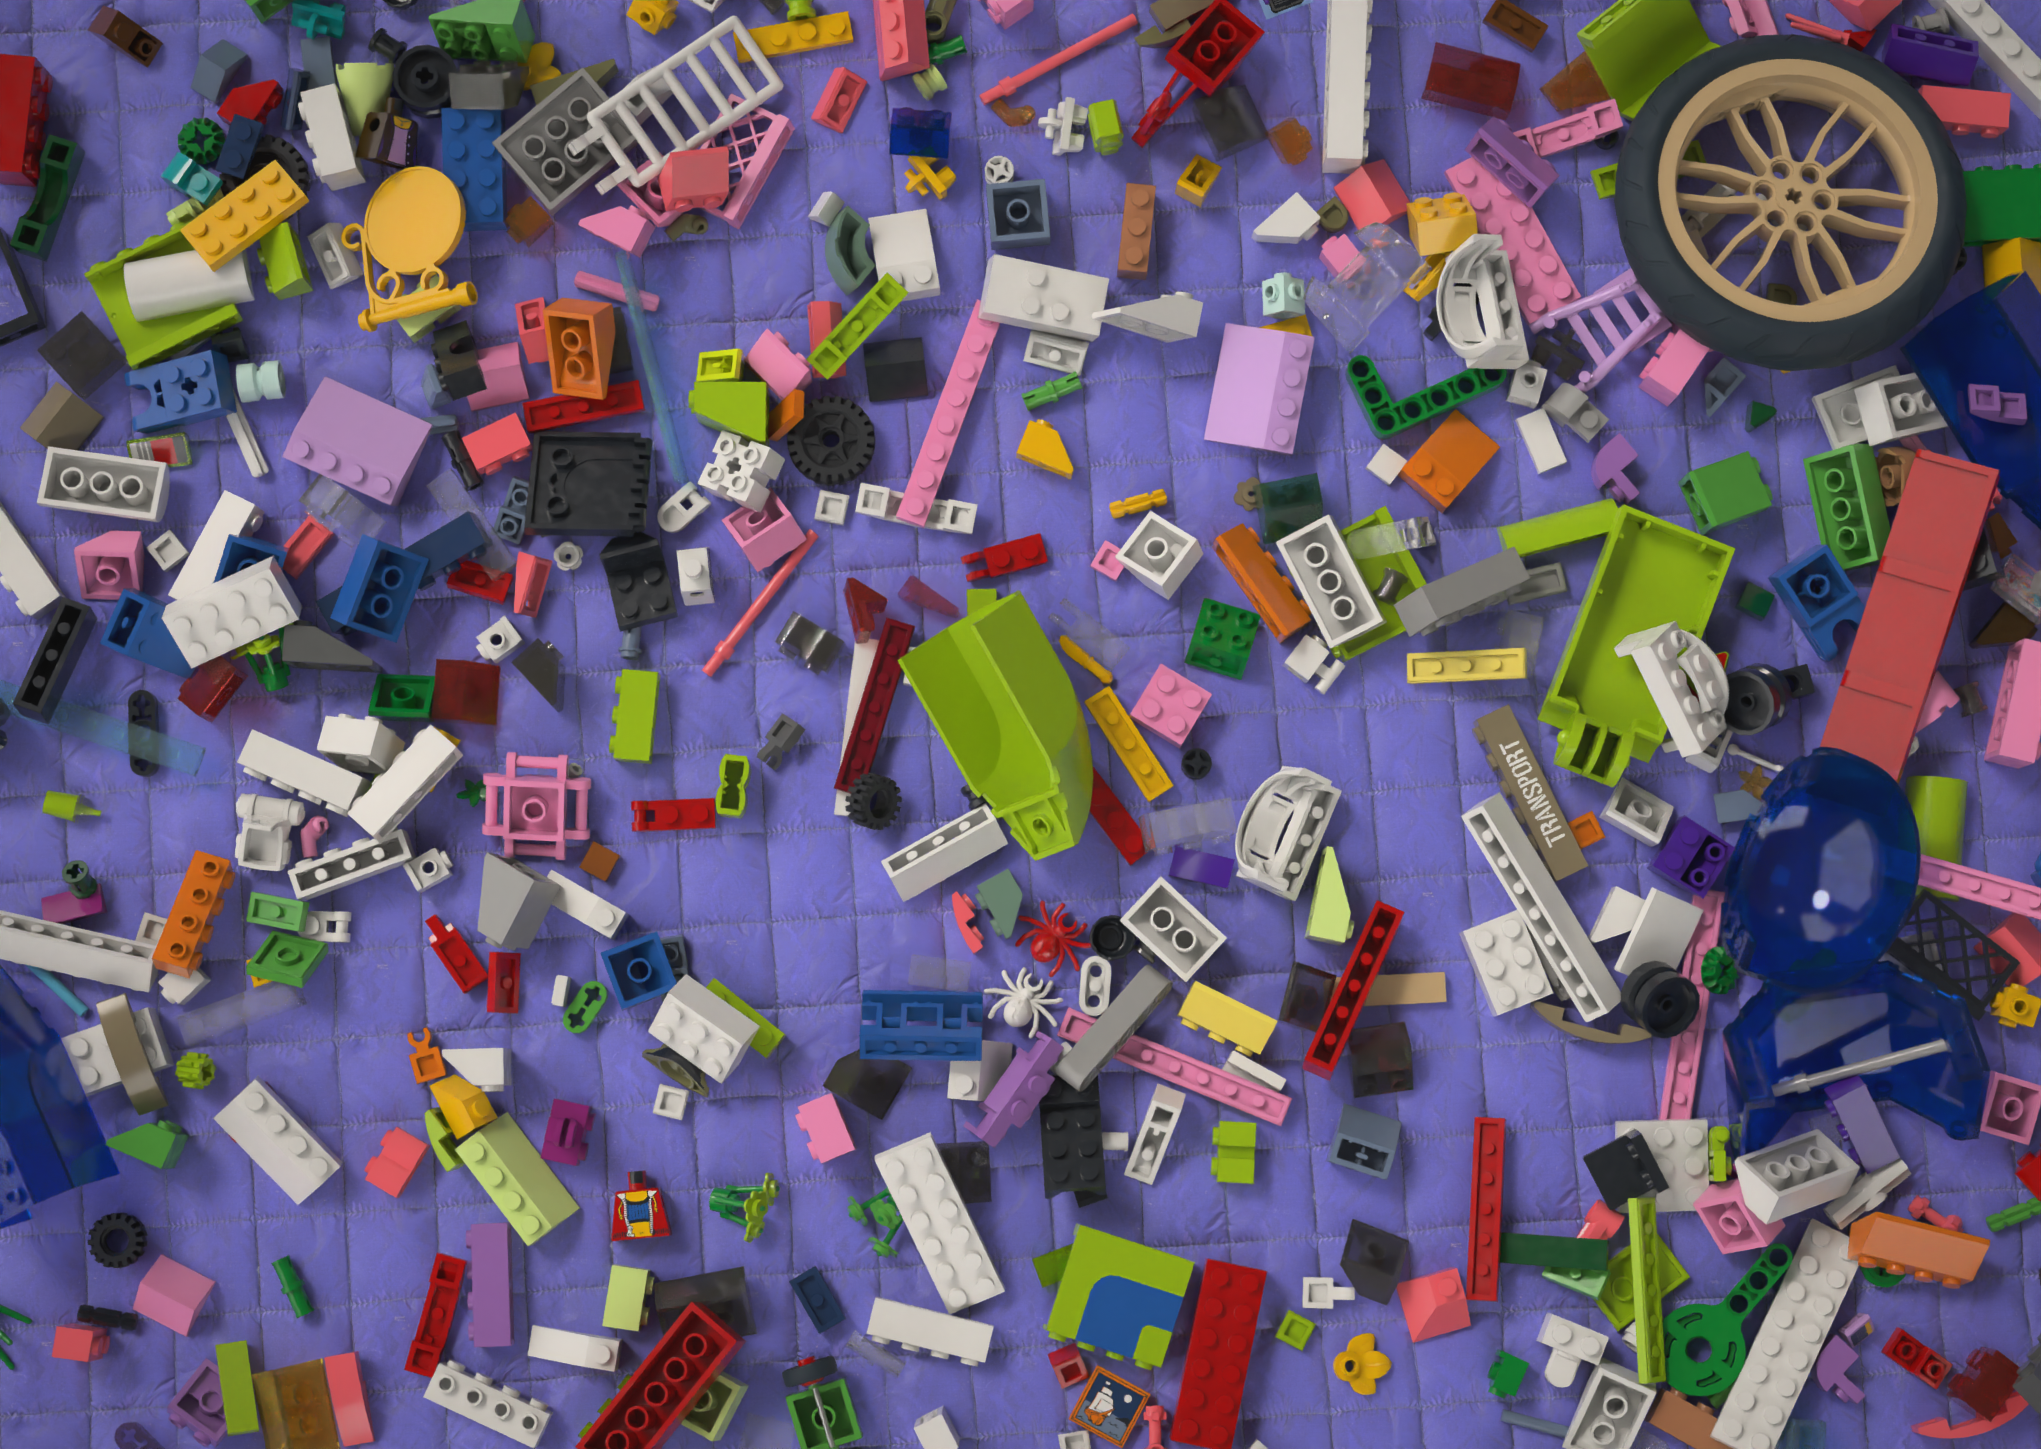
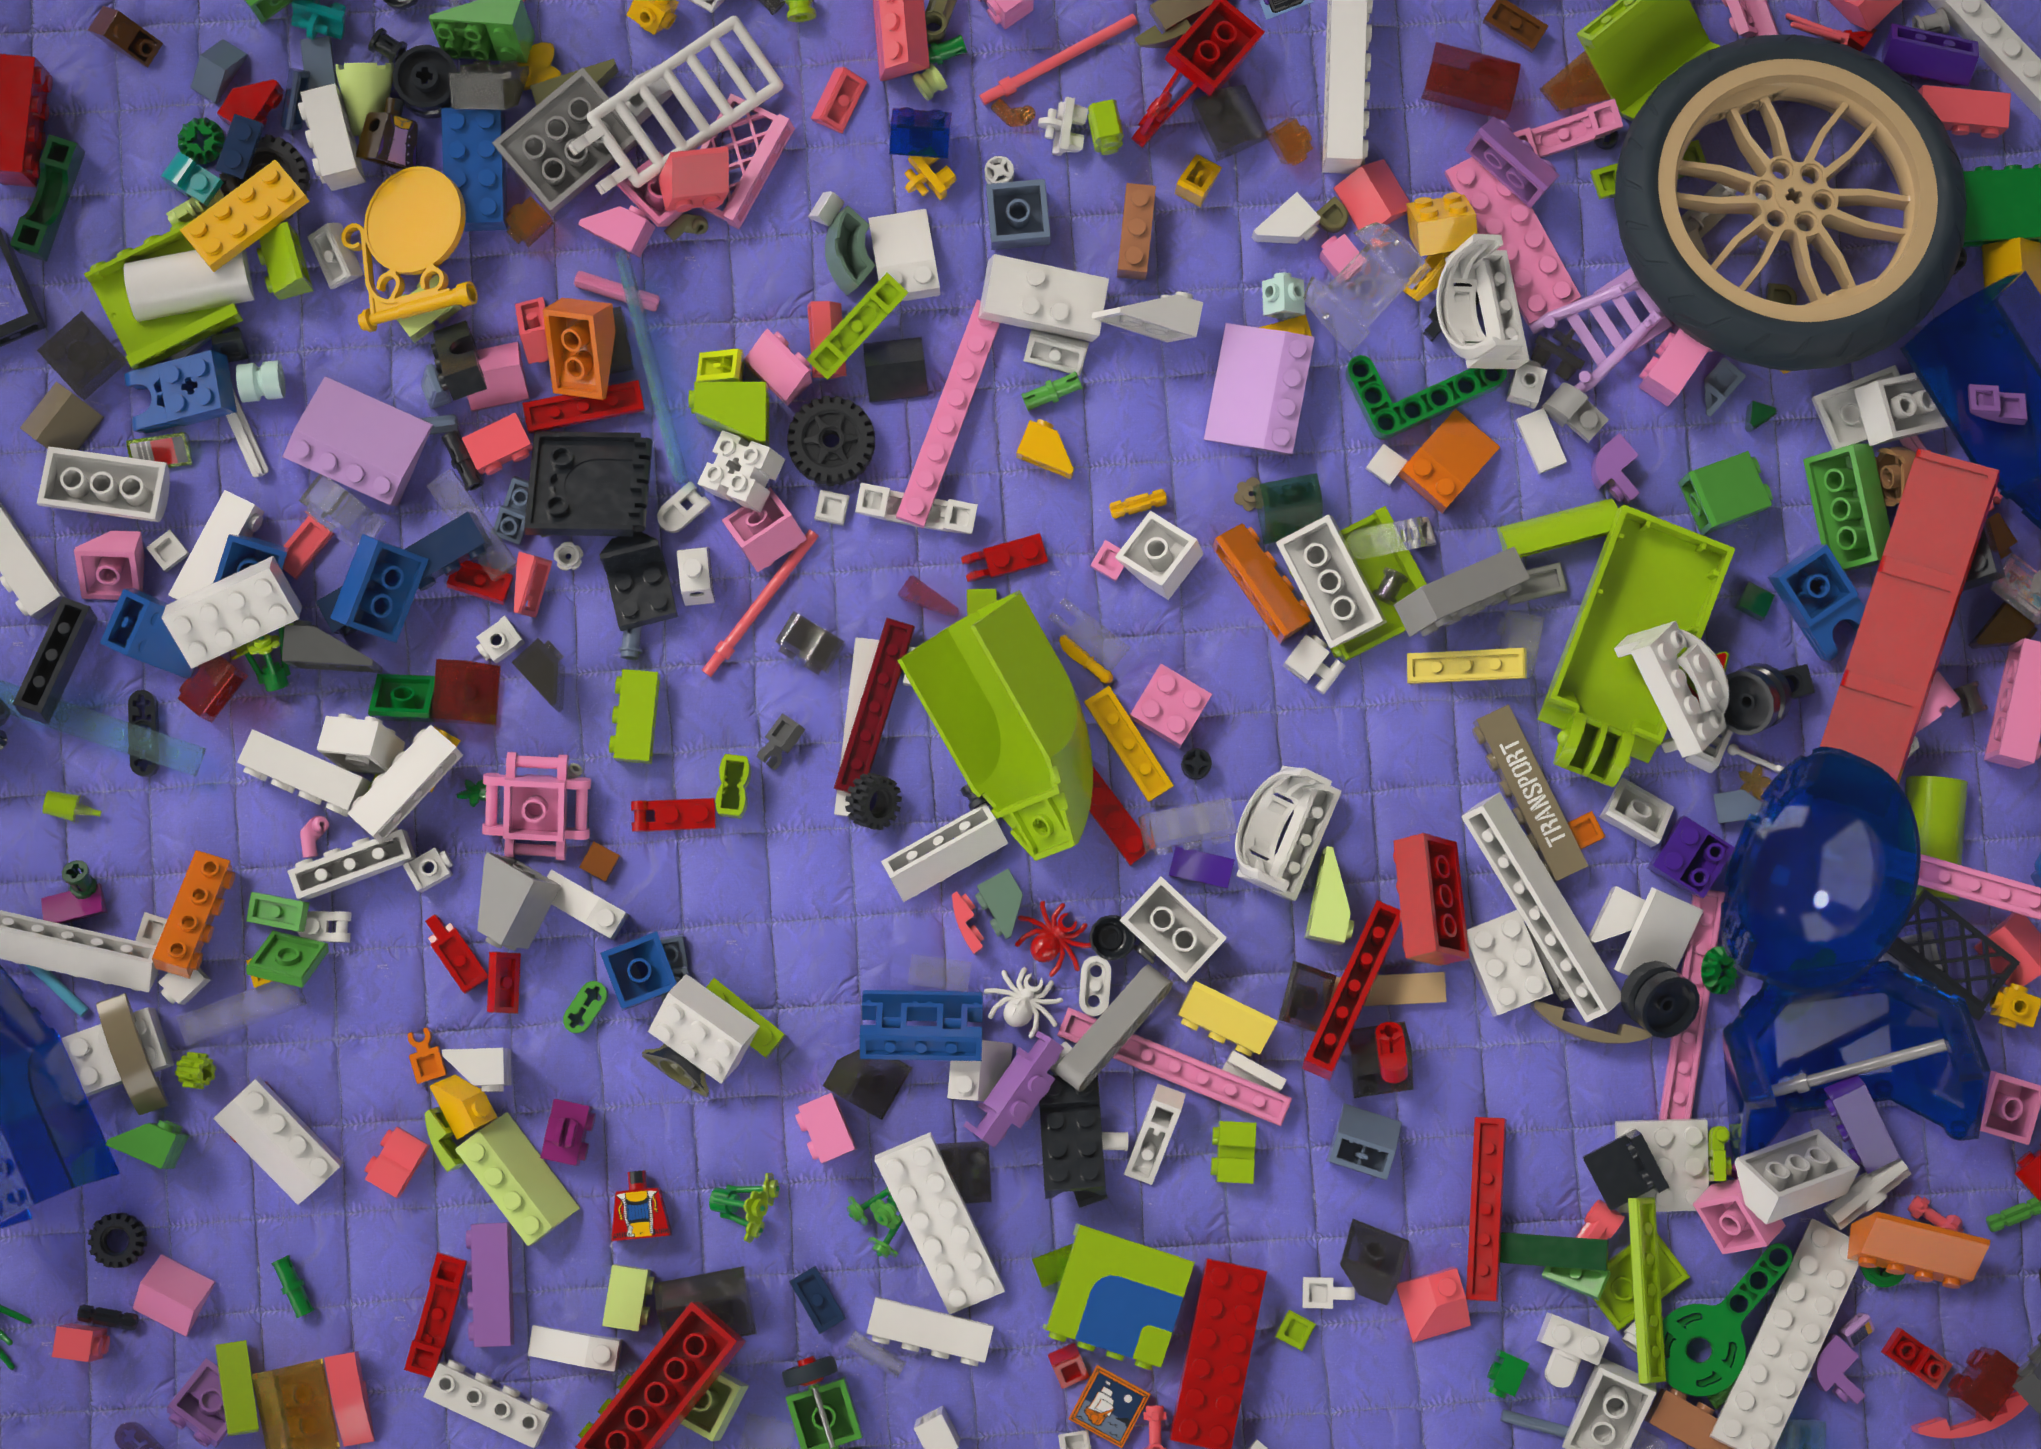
white piece [235,793,306,871] -> none
white tile [551,975,571,1007] -> none
white tile [653,1084,690,1120] -> none
yellow plate [733,11,854,63] -> none
orange tile [768,389,805,442] -> none
clear red slope [843,577,888,644] -> none
green bracket [1184,598,1261,680] -> none
yellow plate [1333,1333,1392,1395] -> none
none -> red piece [1375,1022,1408,1083]
none -> red brick [1393,833,1470,966]

